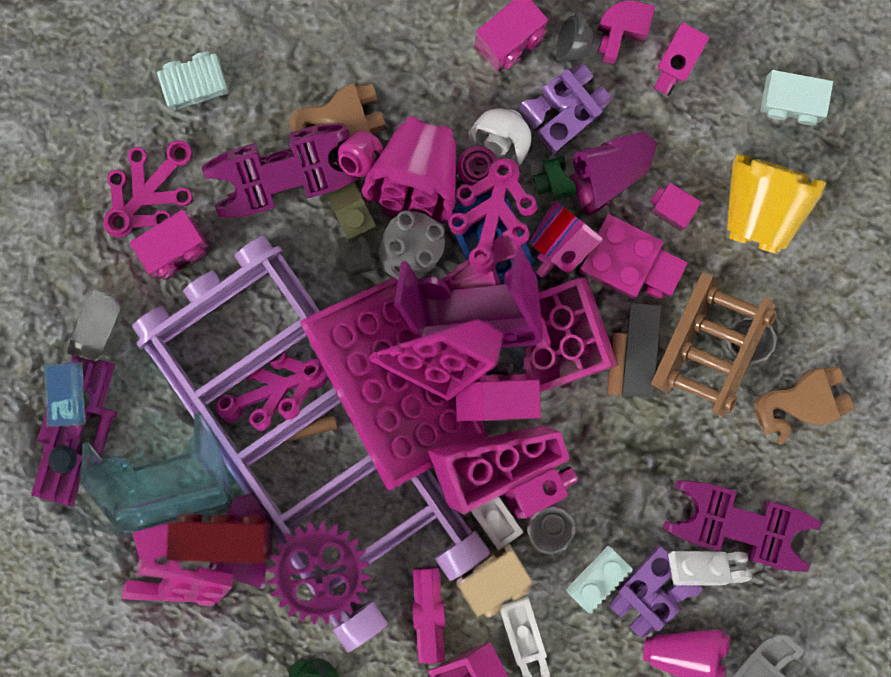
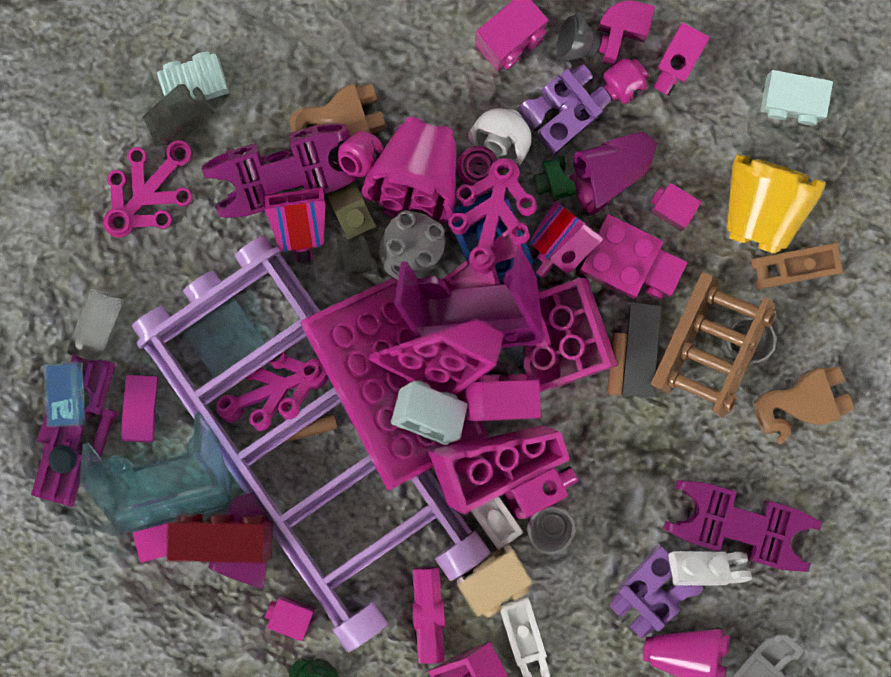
dark pink wing [121,554,233,606] -> none
dark pink brick [129,209,211,280] -> none
magenta gear [267,521,370,626] -> none
light aqua brick [566,546,632,613] -> none
none -> dark pink slope [122,375,159,443]
none -> clear smoke hinge [143,84,215,146]
none -> clear light blue plate [182,297,266,378]
none -> torso [264,187,325,263]
none -> dark pink brick [265,595,315,641]
none -> light aqua brick [391,381,468,445]
none -> dark pink head [602,58,649,104]
none -> medium nougat plate [751,243,843,290]

